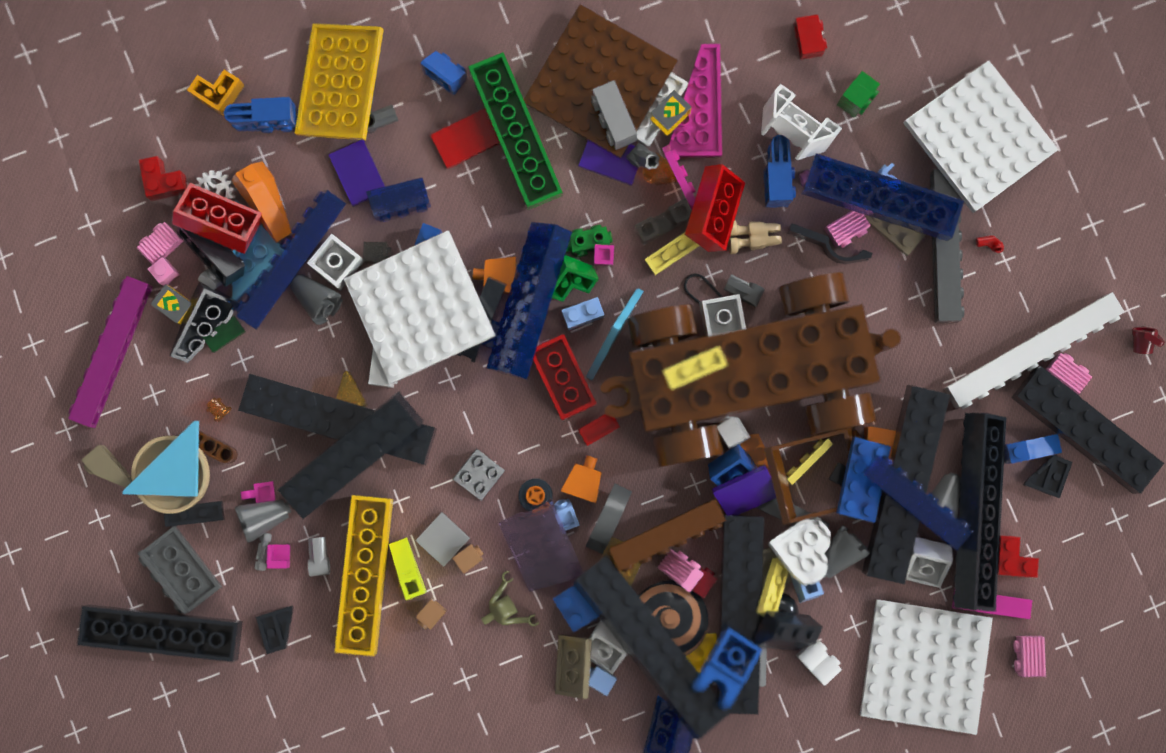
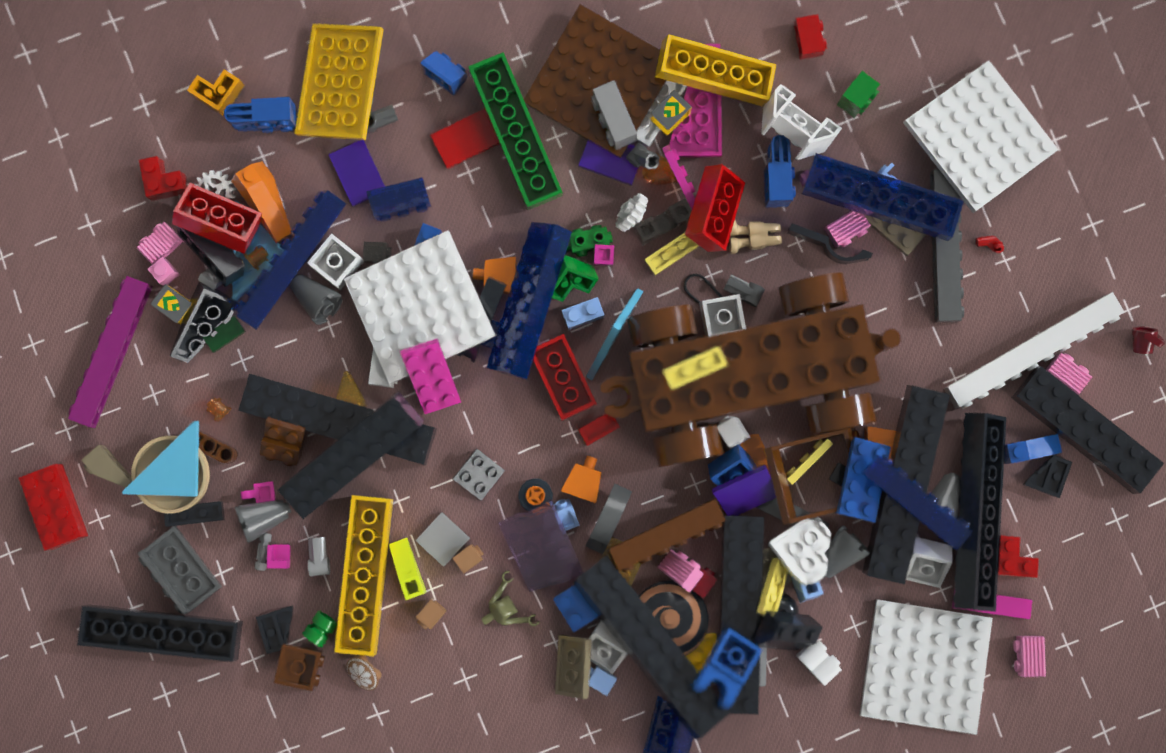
none -> red brick [19,464,88,551]
none -> clear orange brick [244,246,269,270]
none -> reddish brown plate [260,417,305,466]
none -> reddish brown plate [274,644,325,691]
none -> green wheel [302,610,338,647]
none -> medium nougat dish [346,655,381,690]
none -> dark pink plate [400,338,461,414]
none -> white gear [615,193,648,232]
none -> yellow brick [655,34,776,106]

